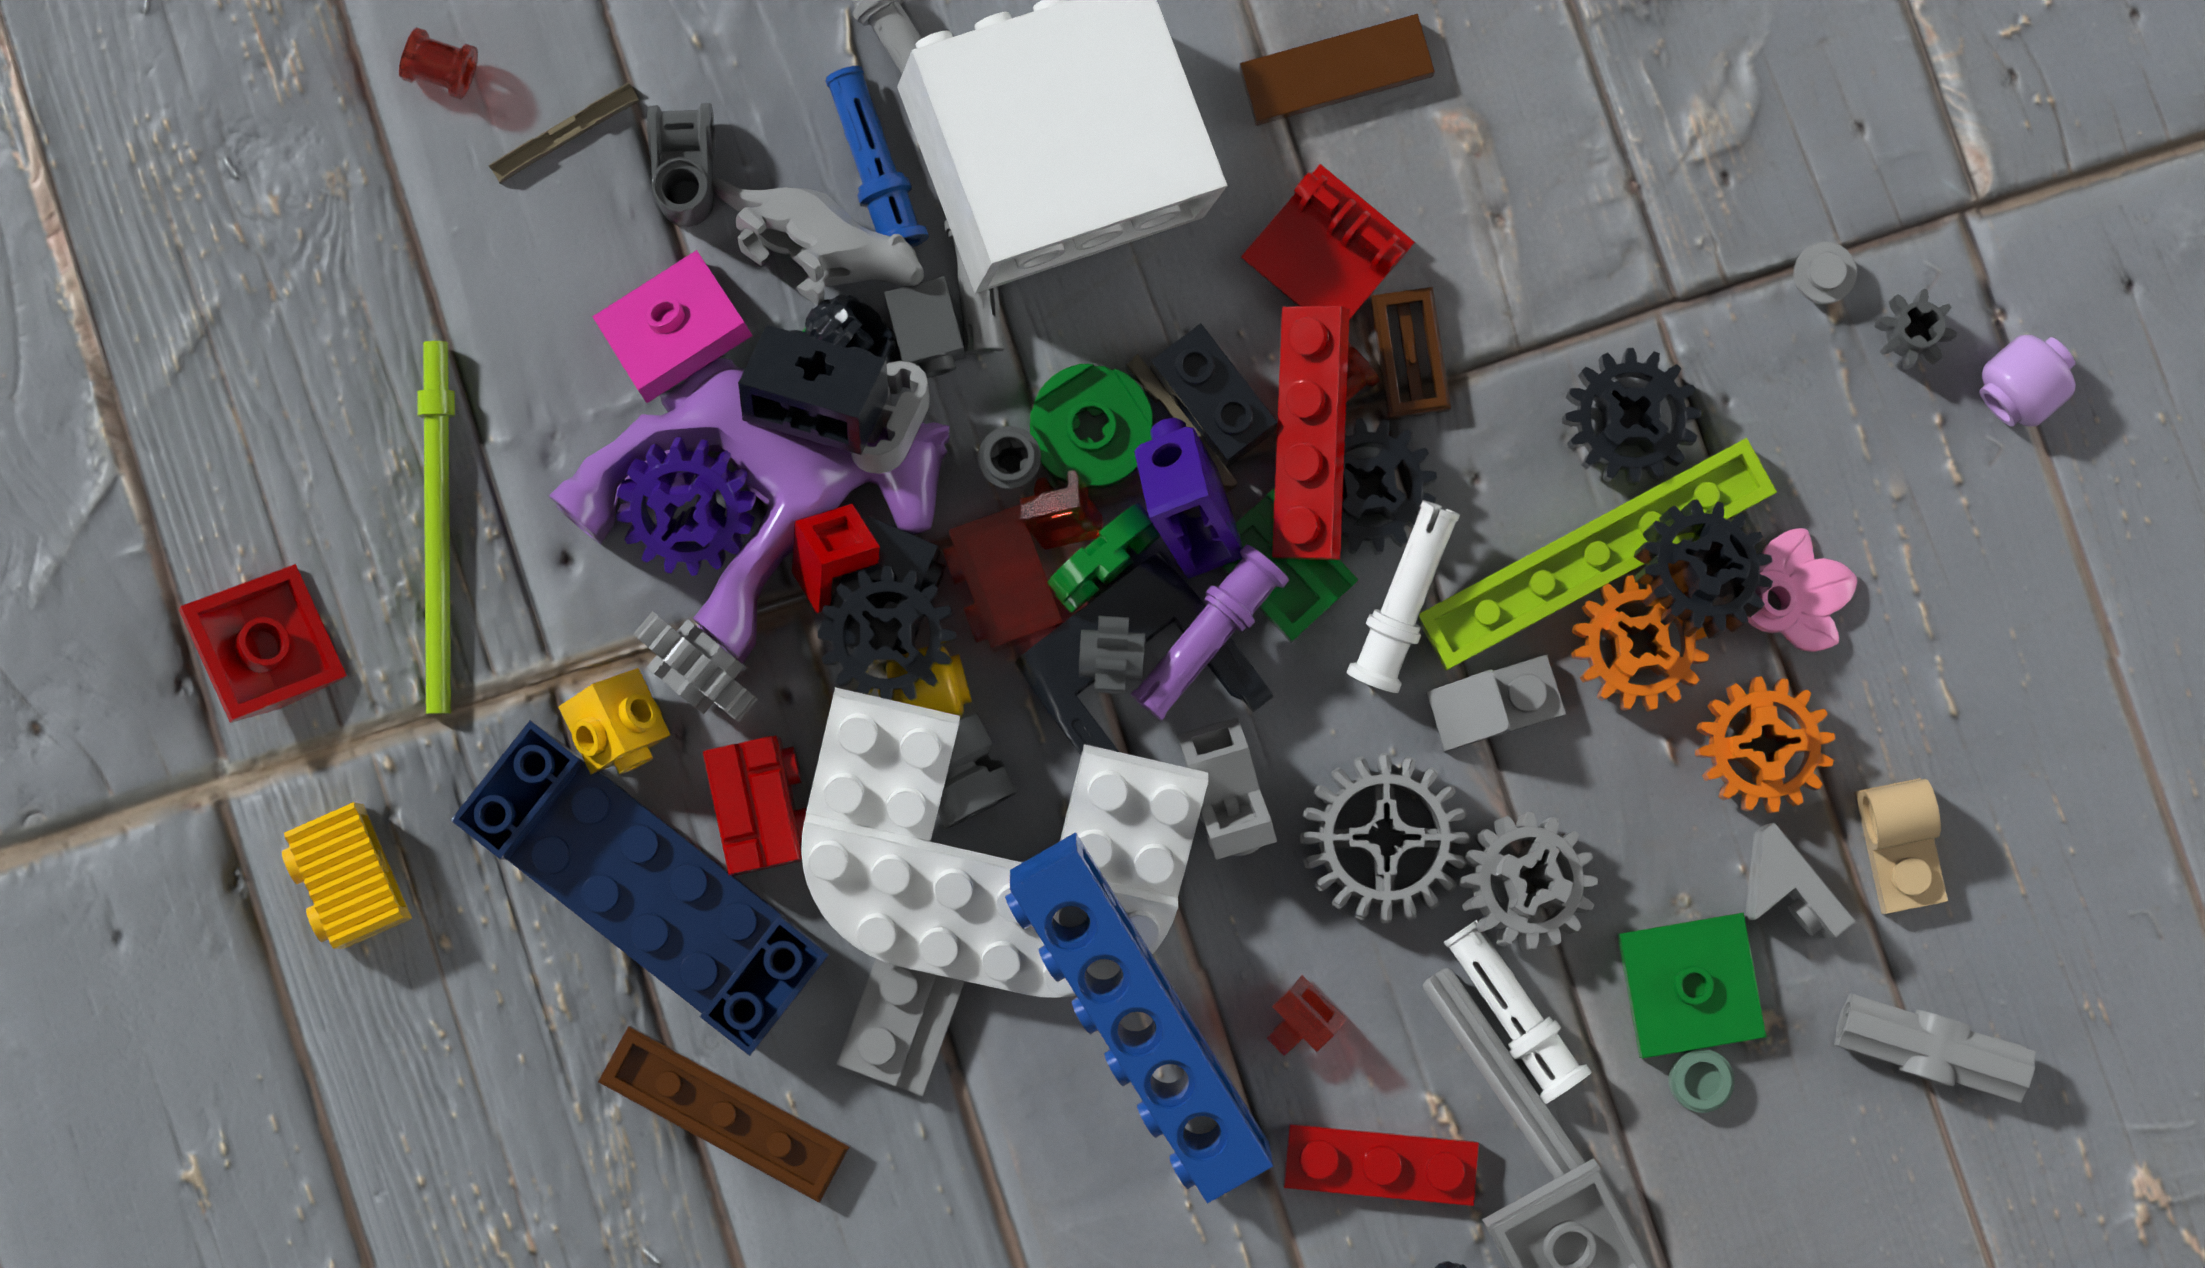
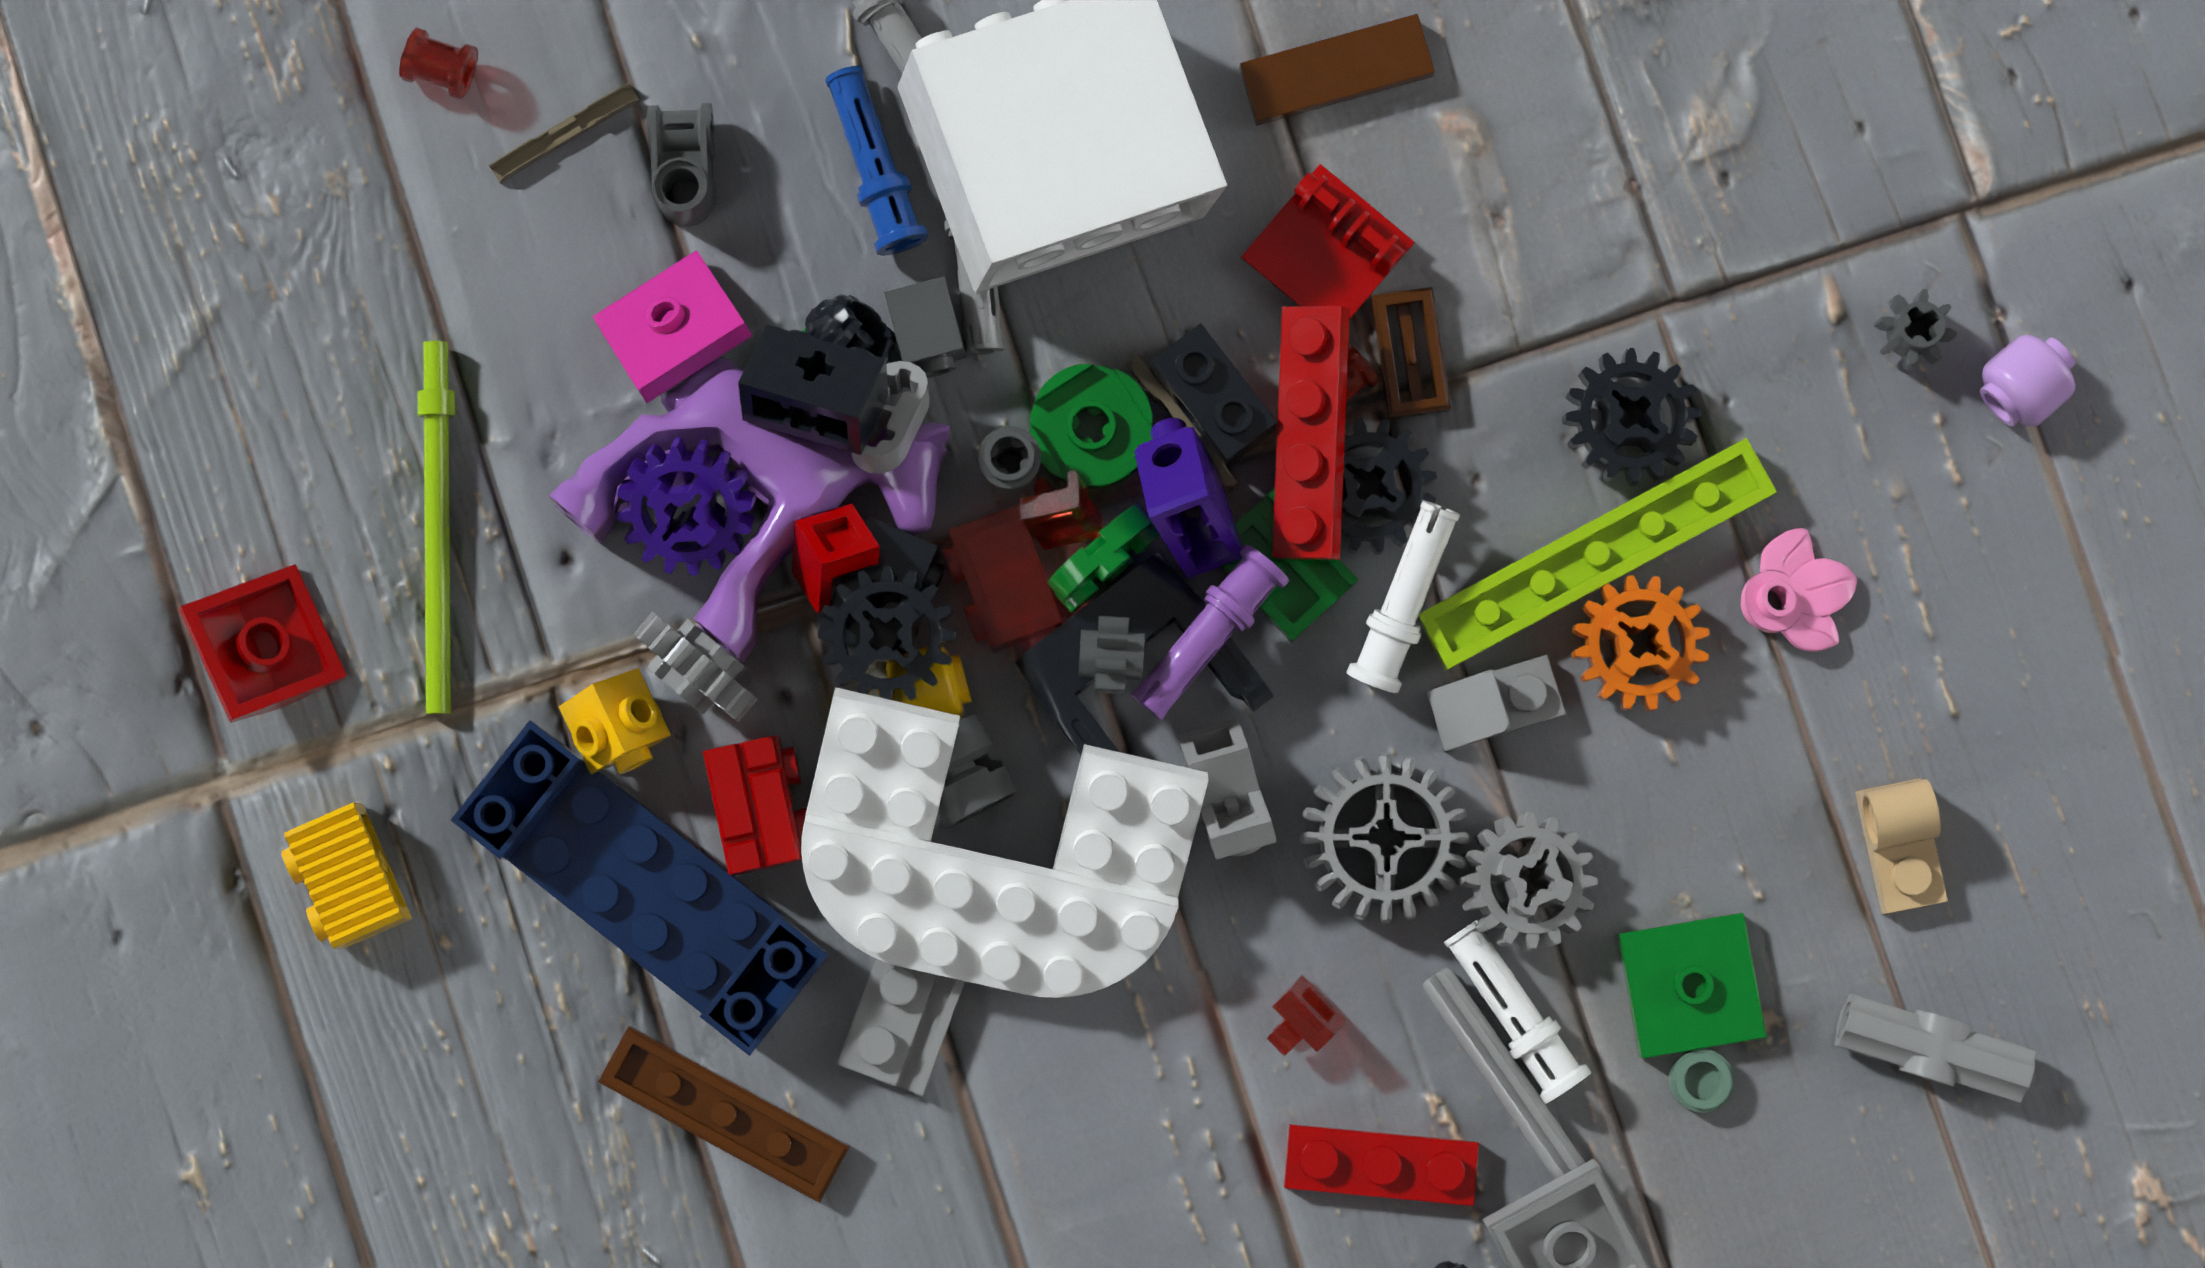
light grey animal [712,178,924,305] -> none
blue brick [1005,832,1273,1204] -> none
black gear [1634,499,1773,639] -> none
orange gear [1695,676,1835,814] -> none
light grey slope [1745,822,1856,938] -> none
light grey plate [1793,242,1857,304] -> none

